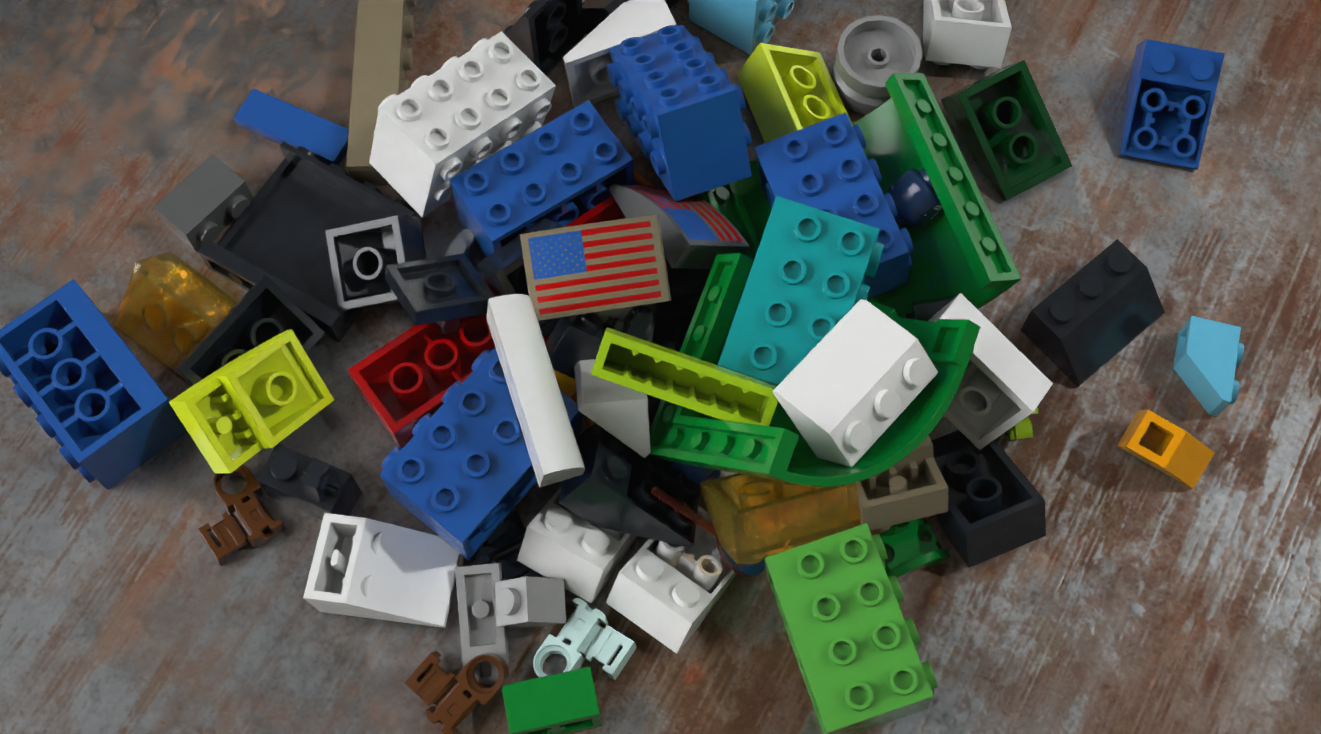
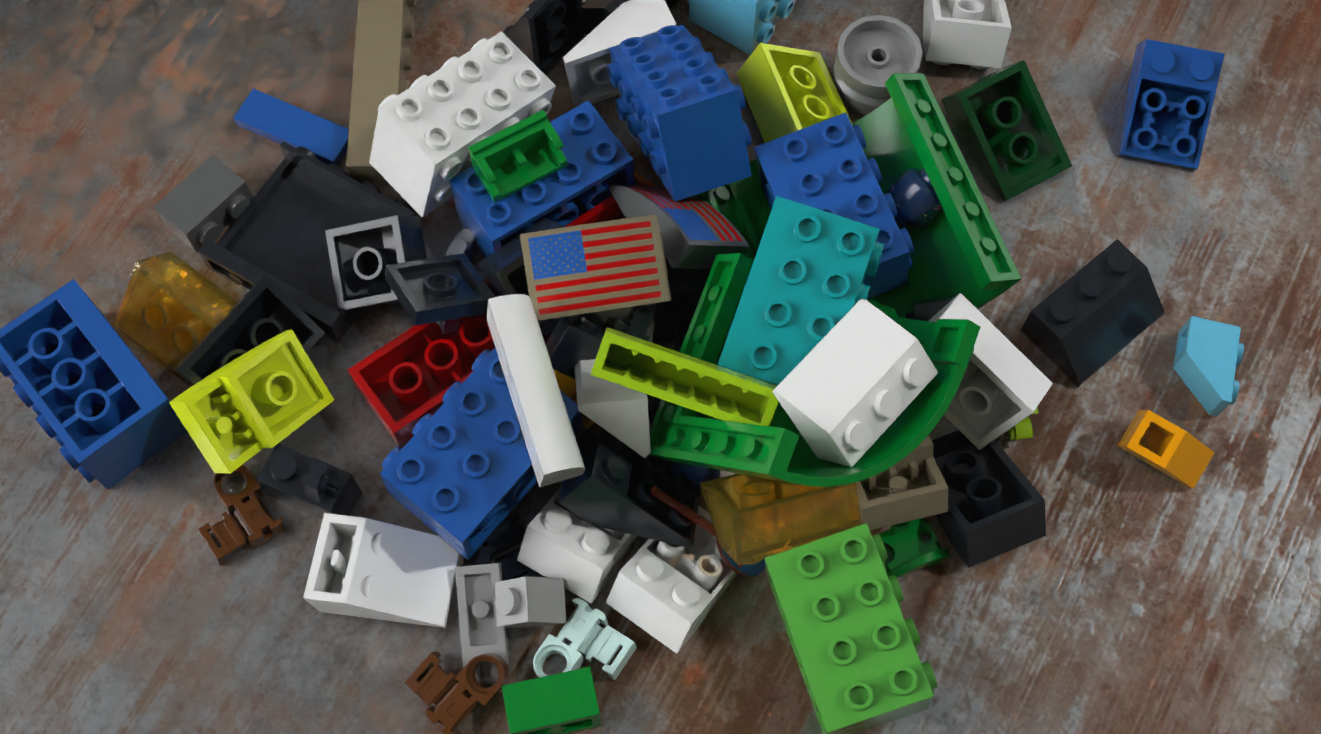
none -> green hinge [468,110,568,203]

